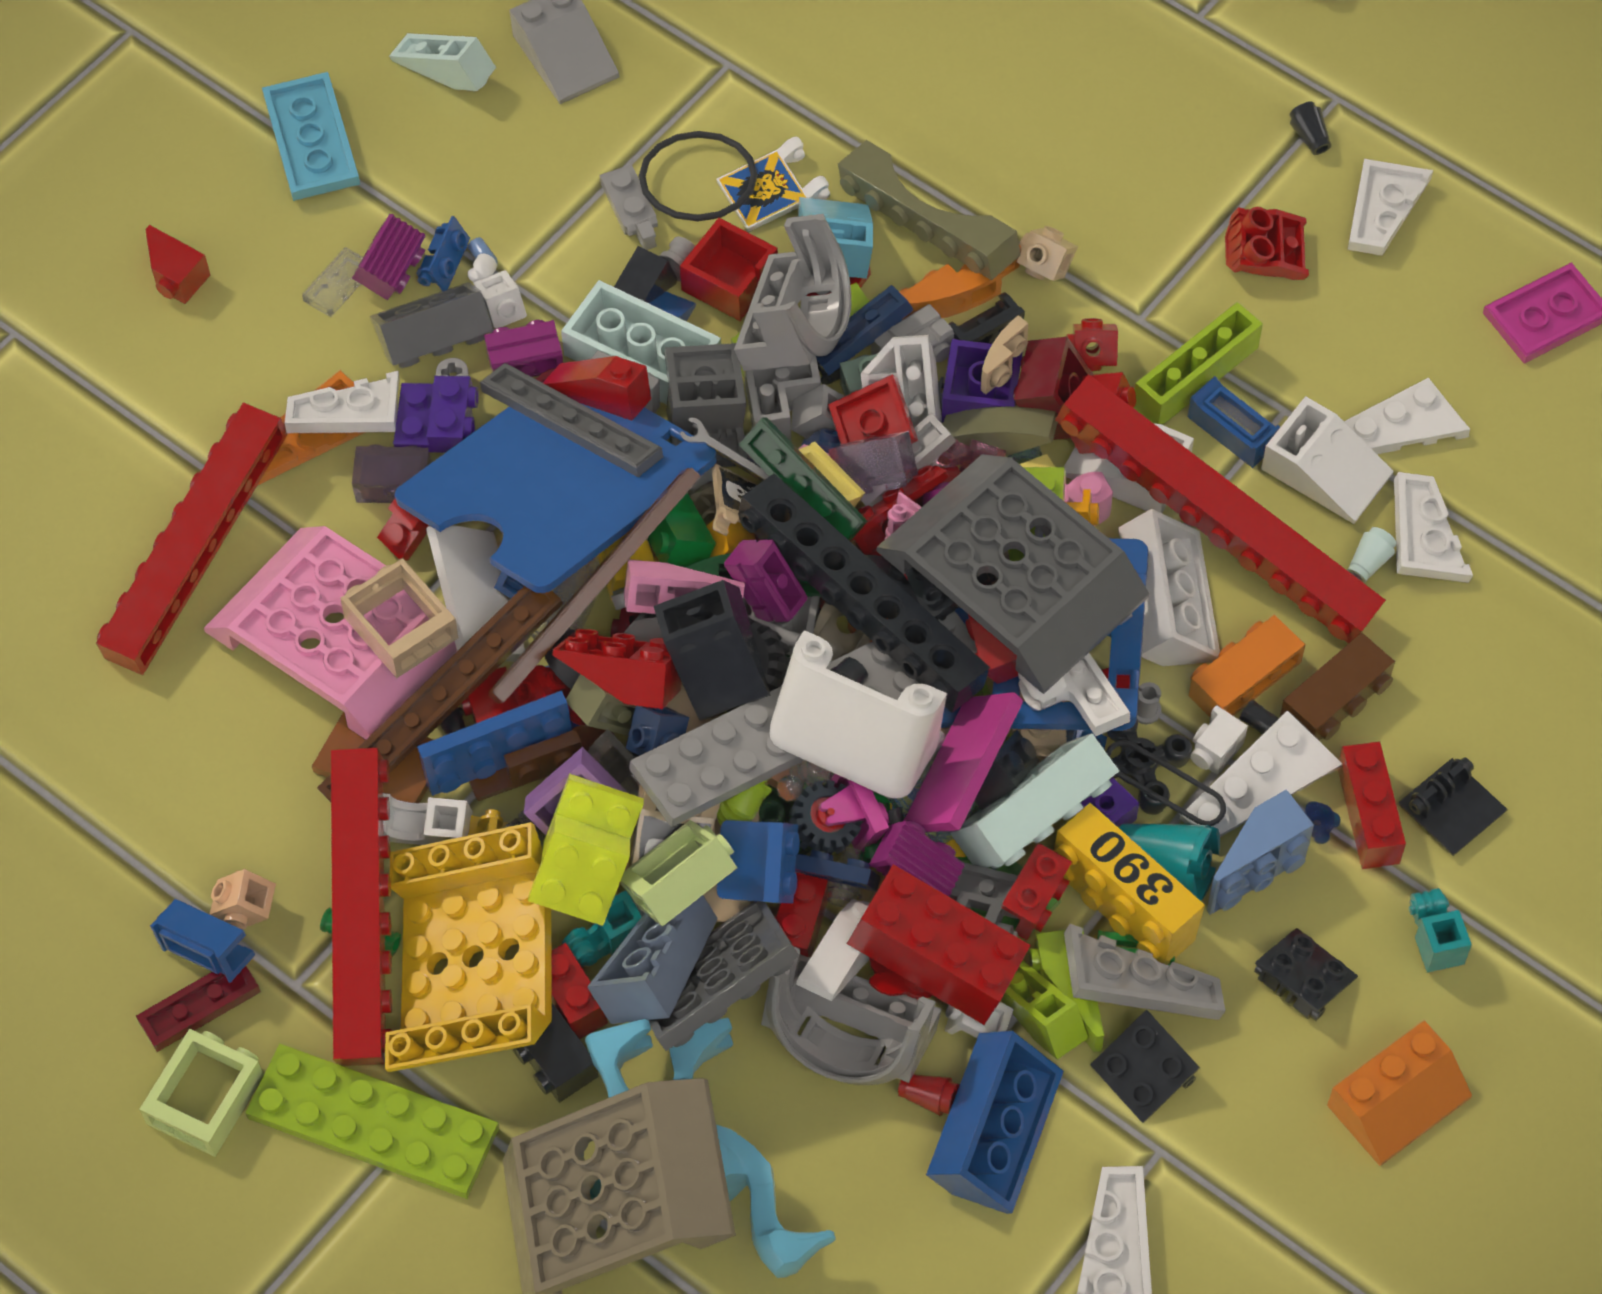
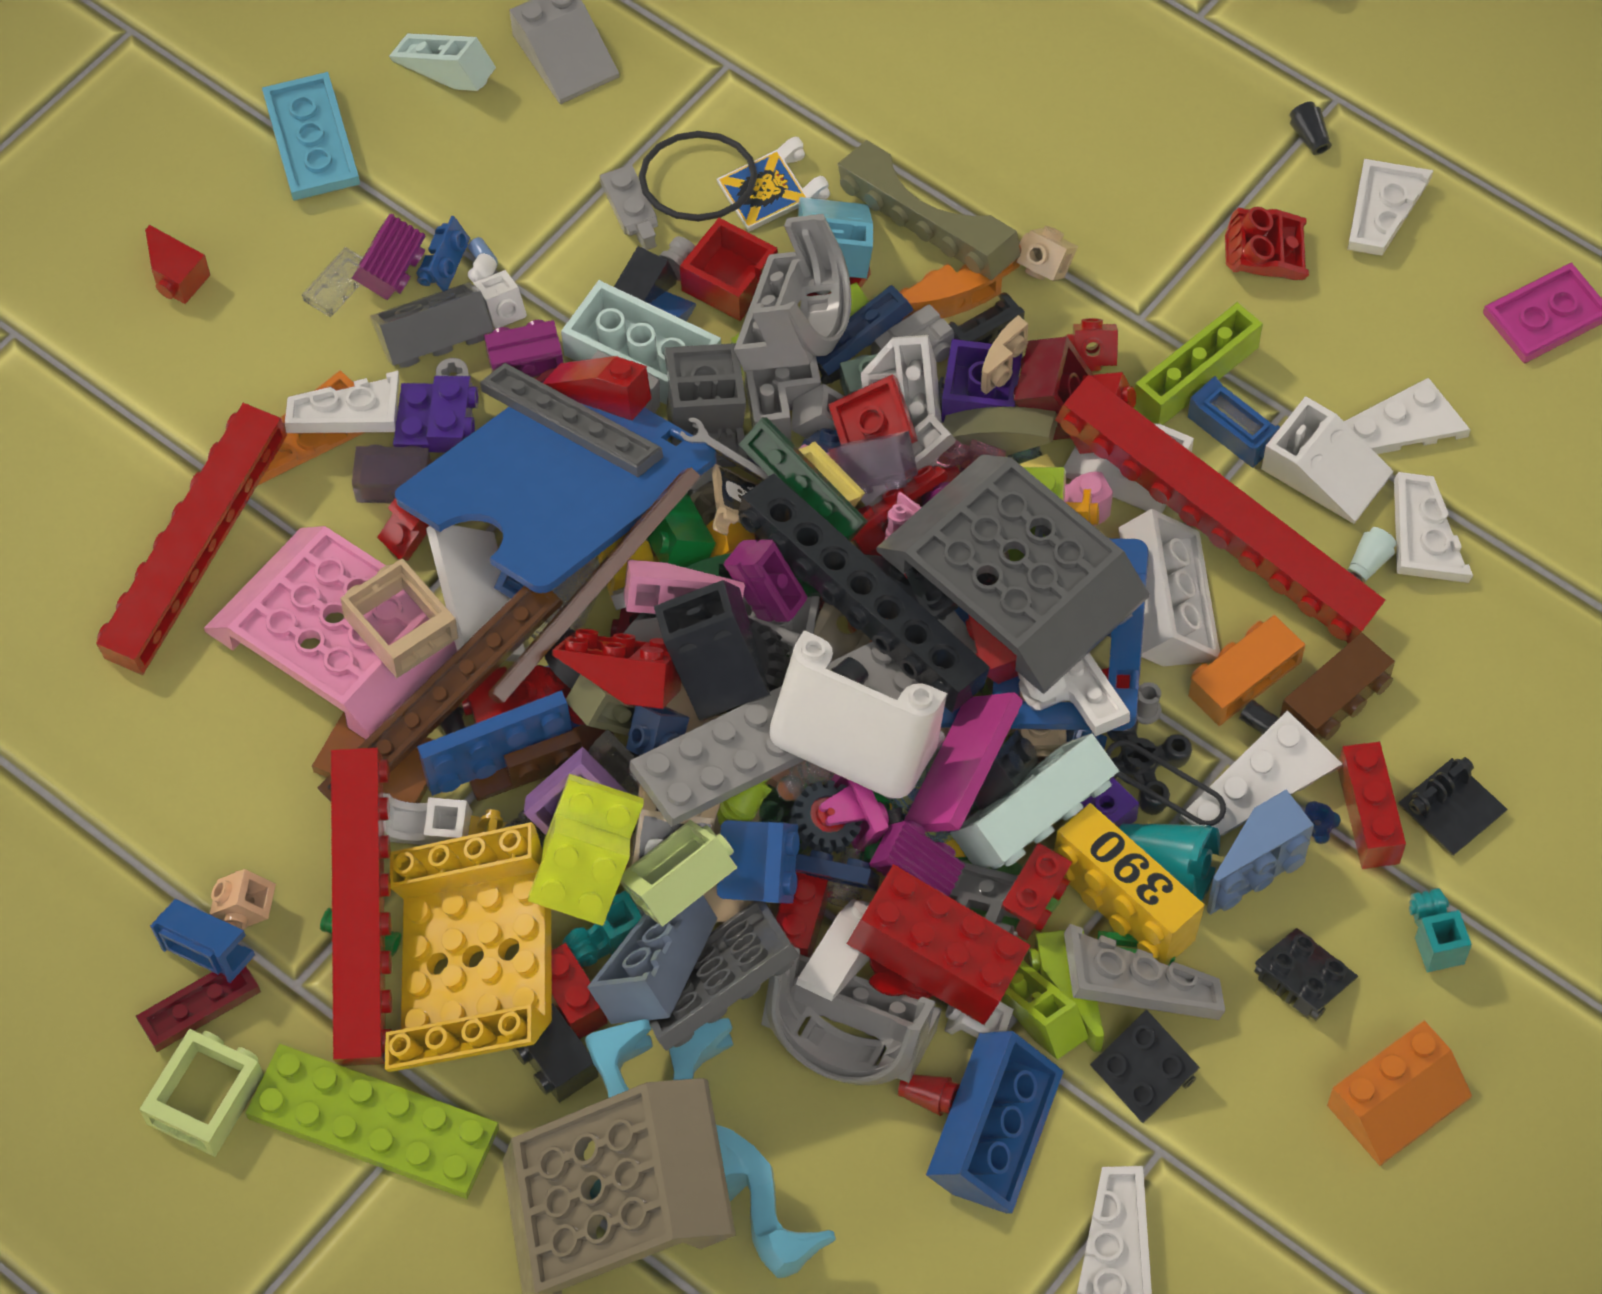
white brick [1190,705,1248,775] -> none

